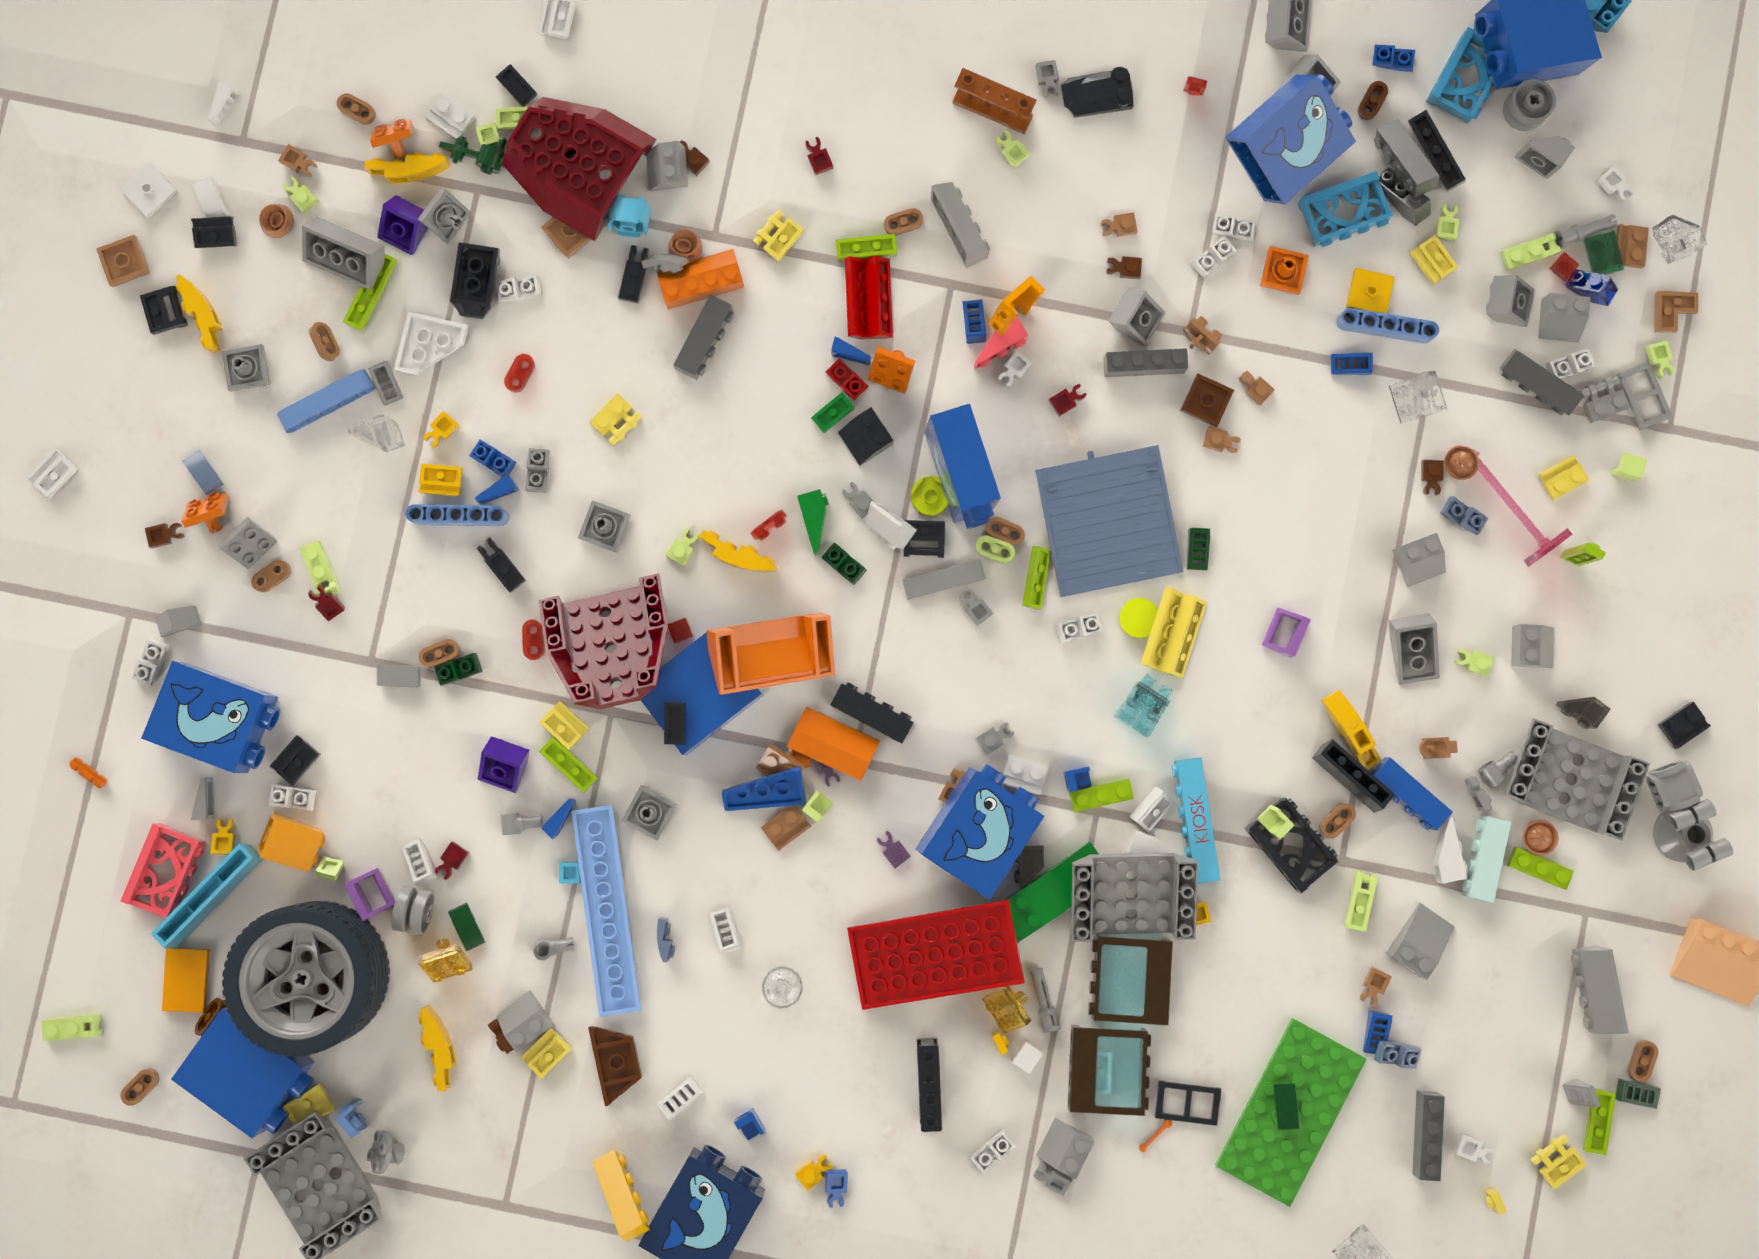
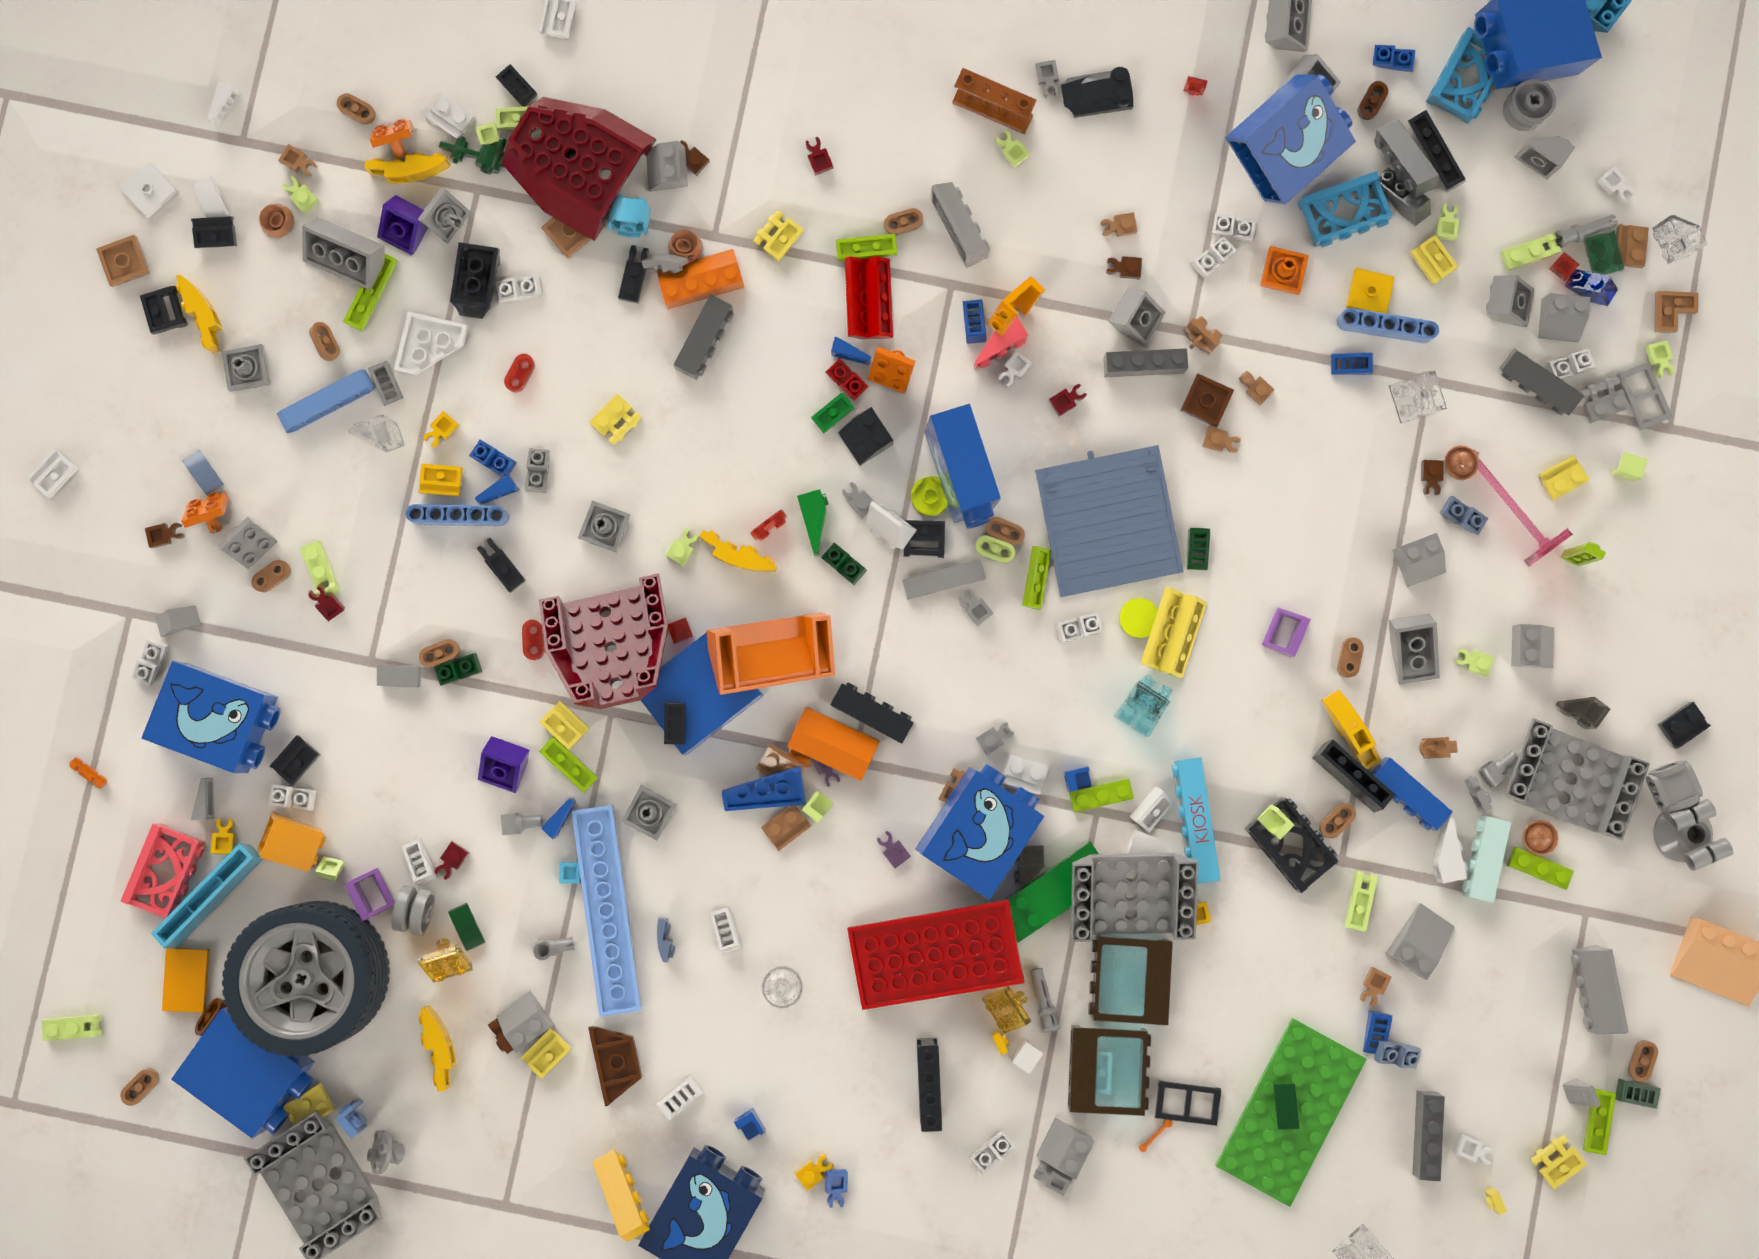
none -> medium nougat plate [1337,637,1364,678]

